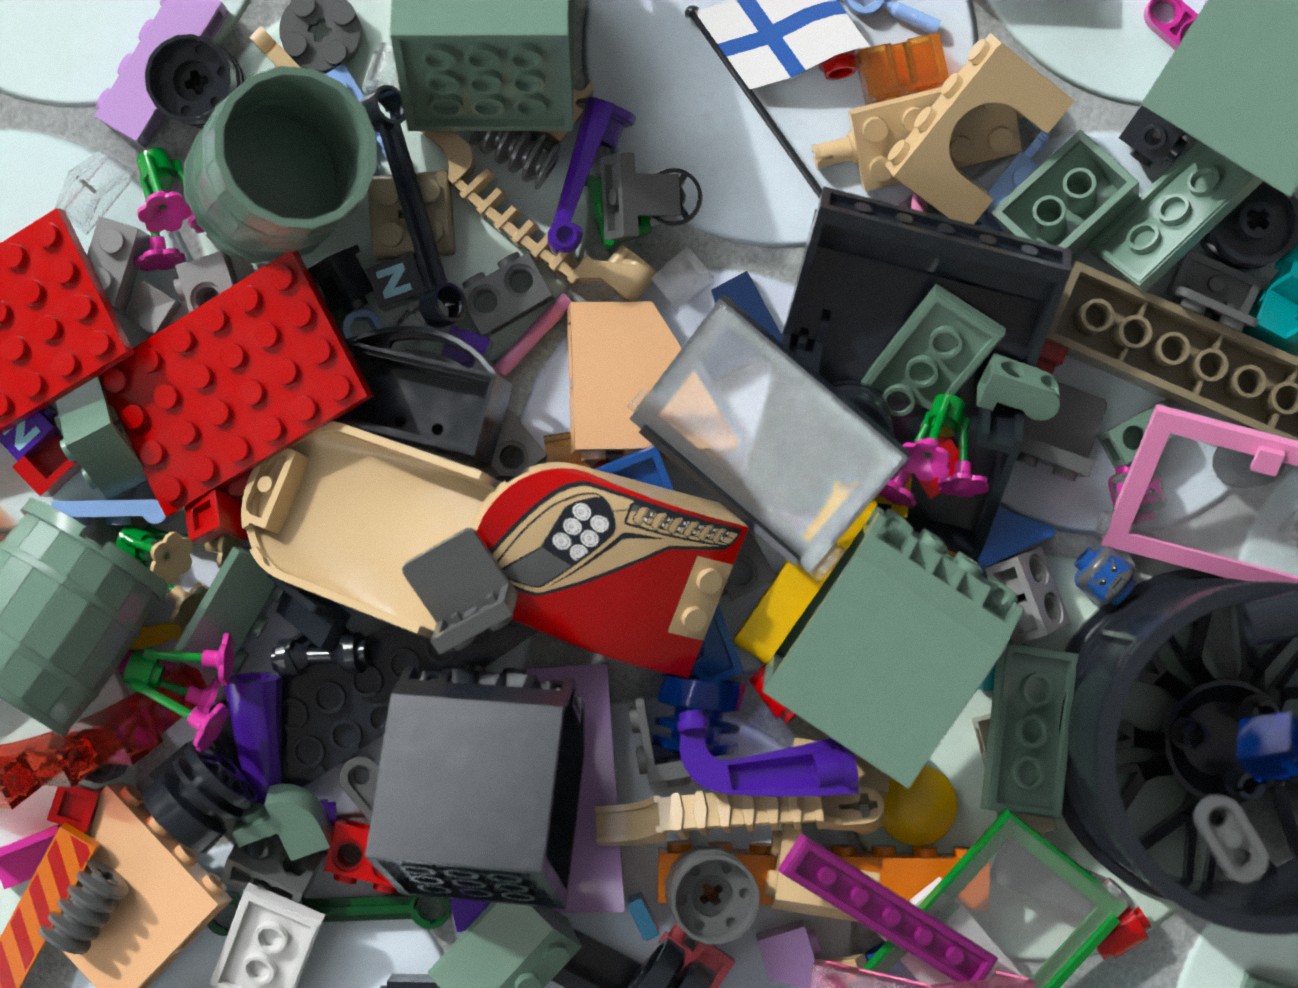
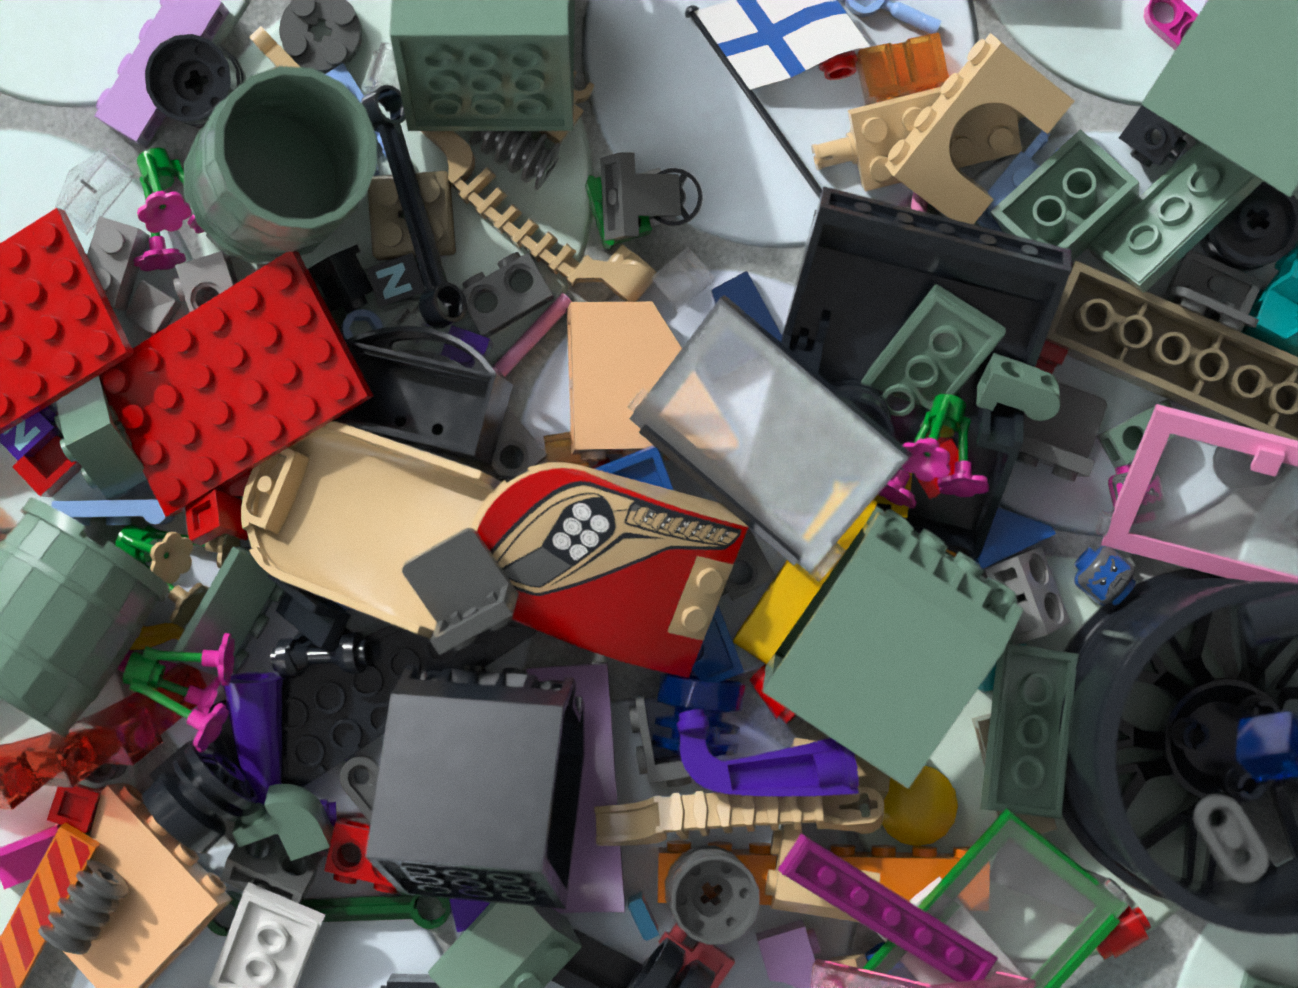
dark purple animal [548,97,636,255] -> none

